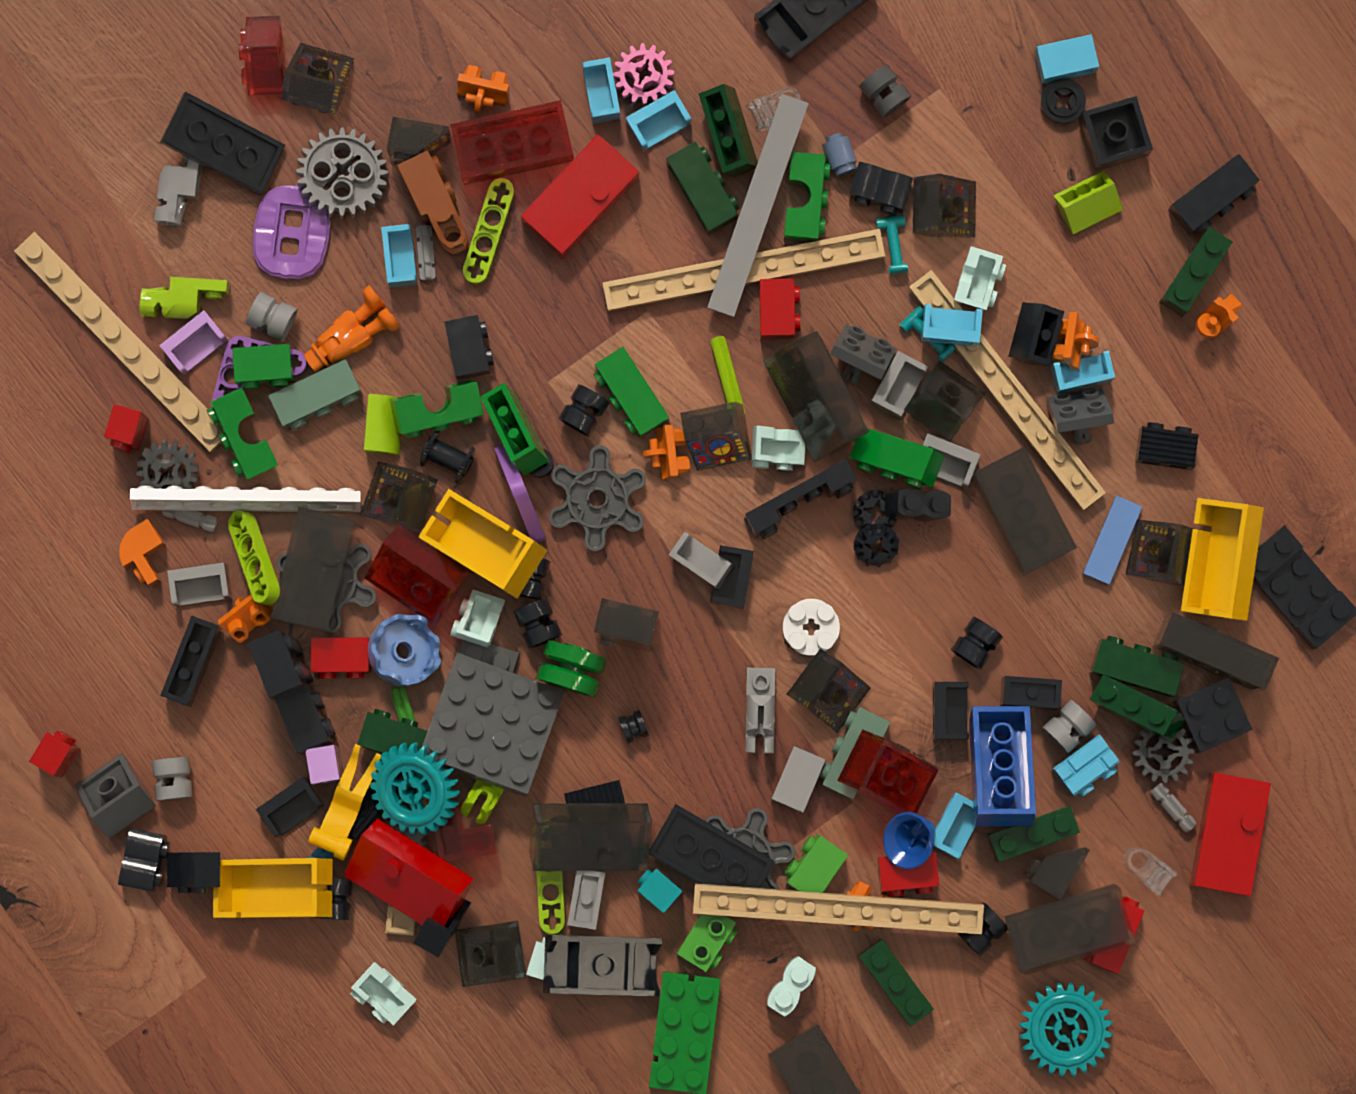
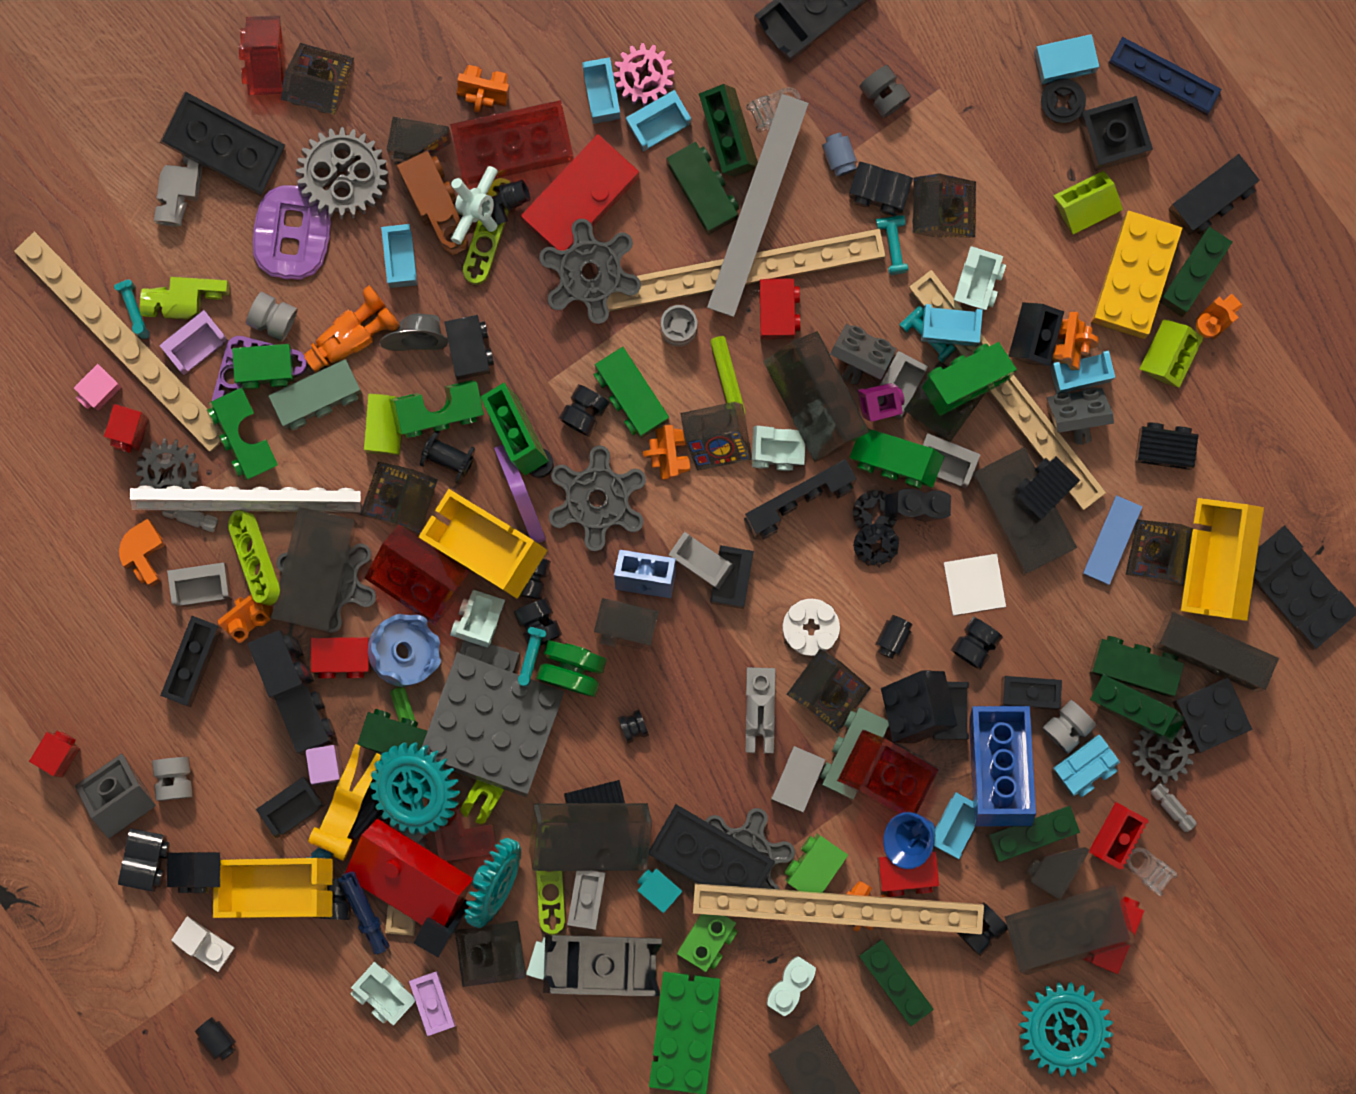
light grey axle [415,225,436,281] -> none
green arch [784,152,830,242] -> none
red brick [1190,772,1271,896] -> none
none -> bright pink brick [74,364,121,411]
none -> teal piece [114,279,150,340]
none -> white slope [171,916,235,972]
none -> black brick [195,1017,236,1061]
none -> dark blue pin [338,872,390,954]
none -> dark grey piece [379,313,448,351]
none -> lavender panel [409,971,456,1036]
none -> light aqua bar [451,166,498,244]
none -> black piece [458,180,531,225]
none -> teal gear [465,838,522,928]
none -> teal piece [518,627,547,687]
none -> dark grey plate [539,219,641,324]
none -> medium blue brick [614,550,676,598]
none -> light grey wheel [661,305,697,347]
none -> magenta brick [857,383,905,422]
none -> black brick [875,615,913,659]
none -> black brick [881,670,958,743]
none -> green brick [922,342,1017,416]
none -> white sticker [944,554,1006,615]
none -> black brick [1013,456,1080,523]
none -> red brick [1088,802,1149,870]
none -> yellow brick [1091,210,1182,339]
none -> dark blue tile [1108,37,1222,115]
none -> lime brick [1139,319,1203,388]

